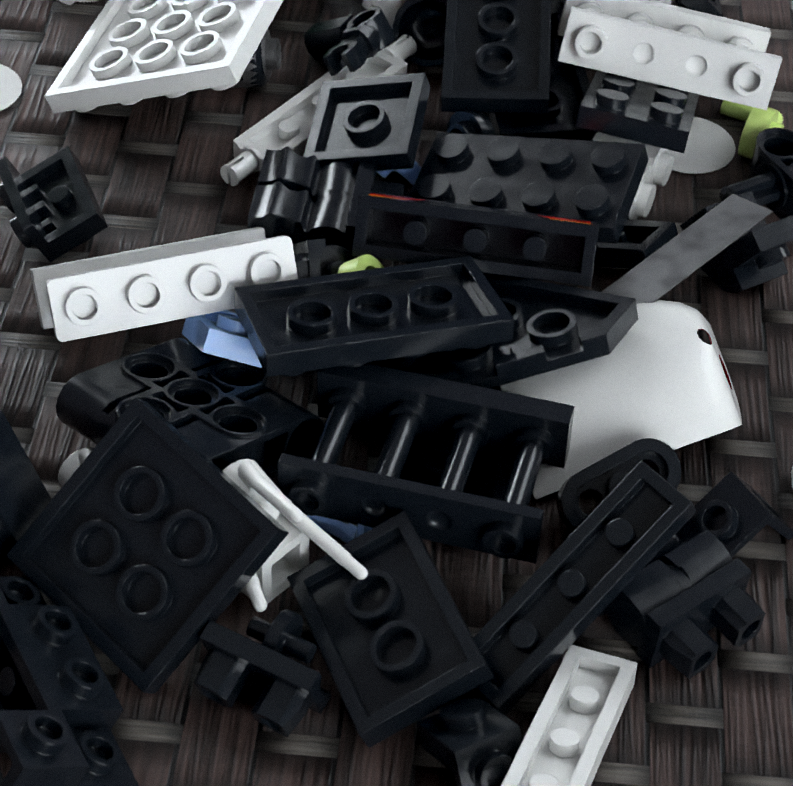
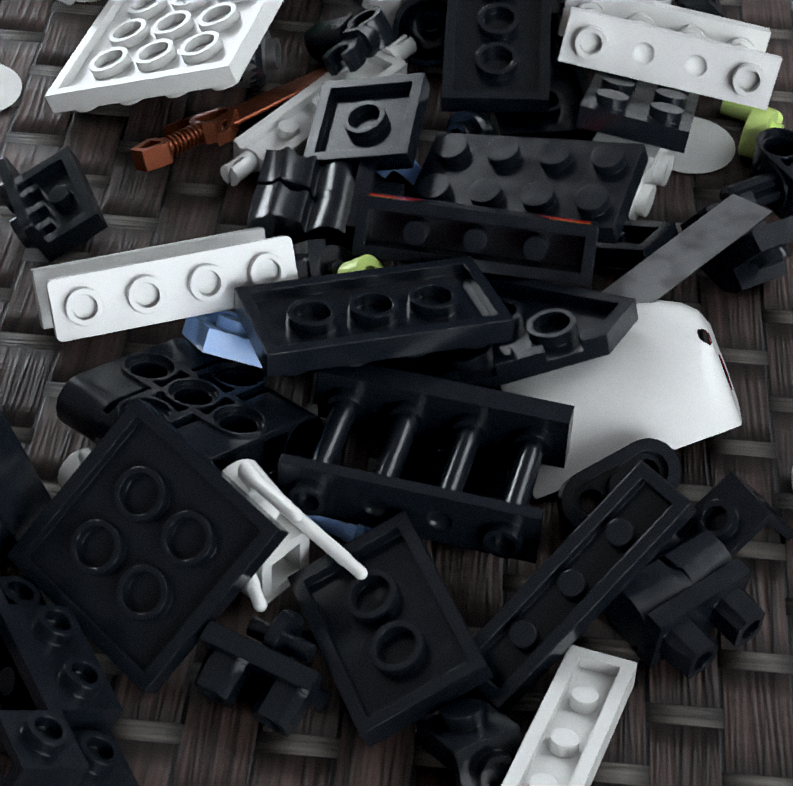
none -> copper sword [131,66,329,172]

